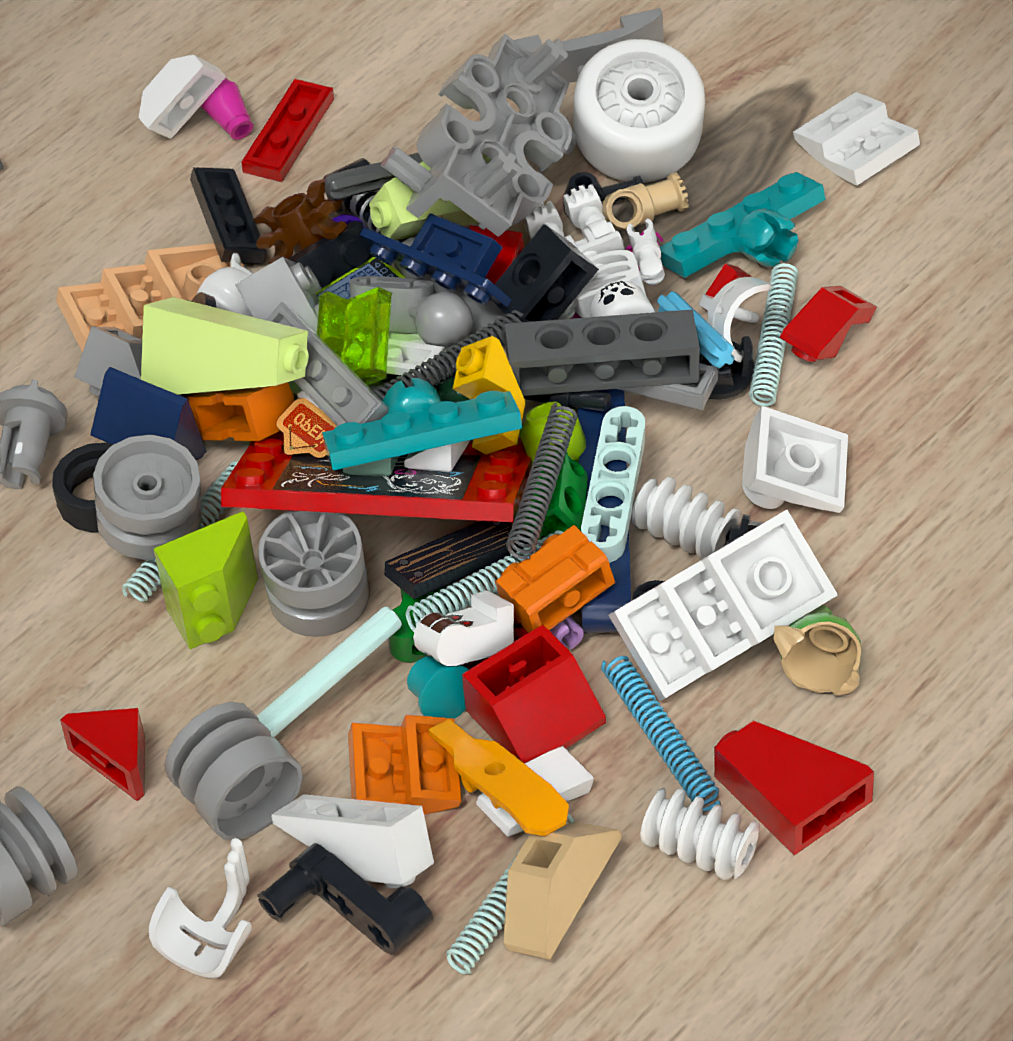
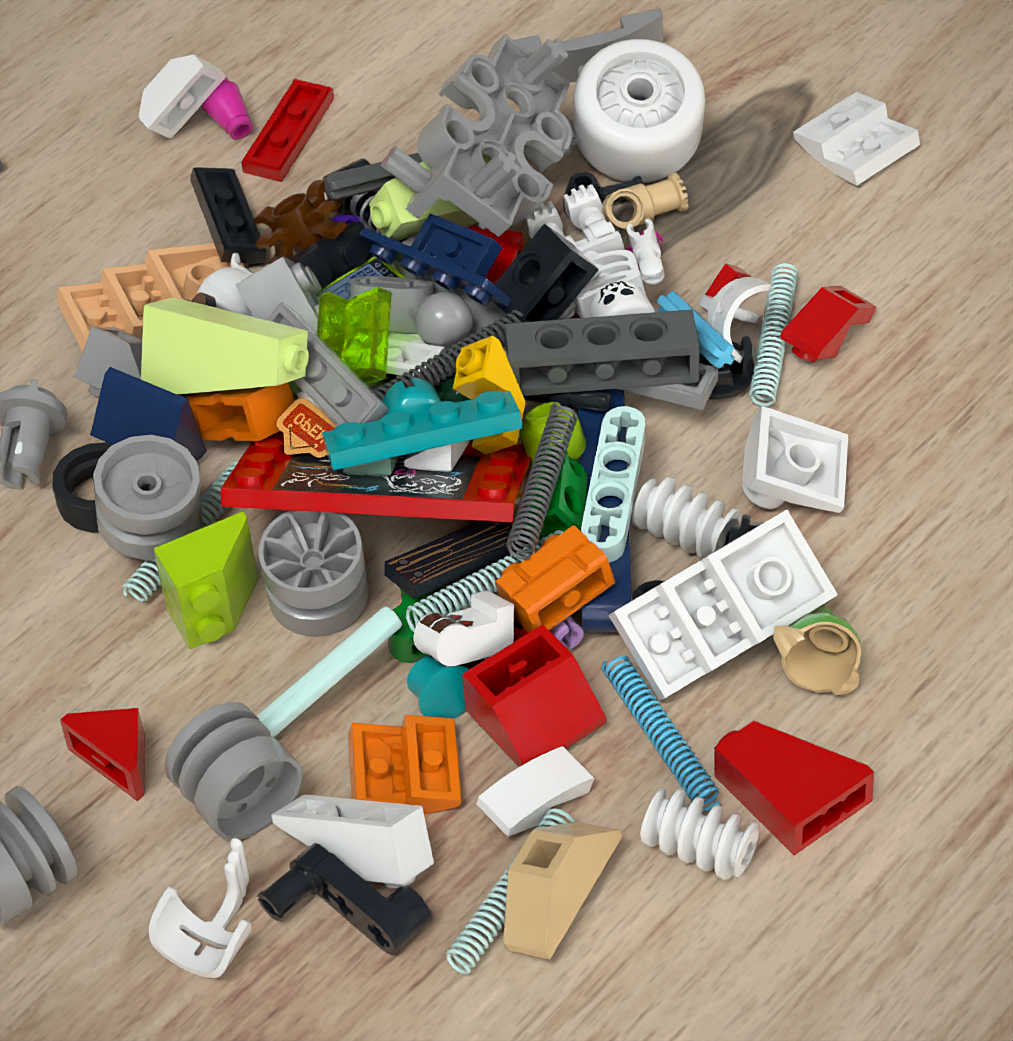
light orange piece [428,719,569,836] -> none
teal plate [660,172,826,278] -> none

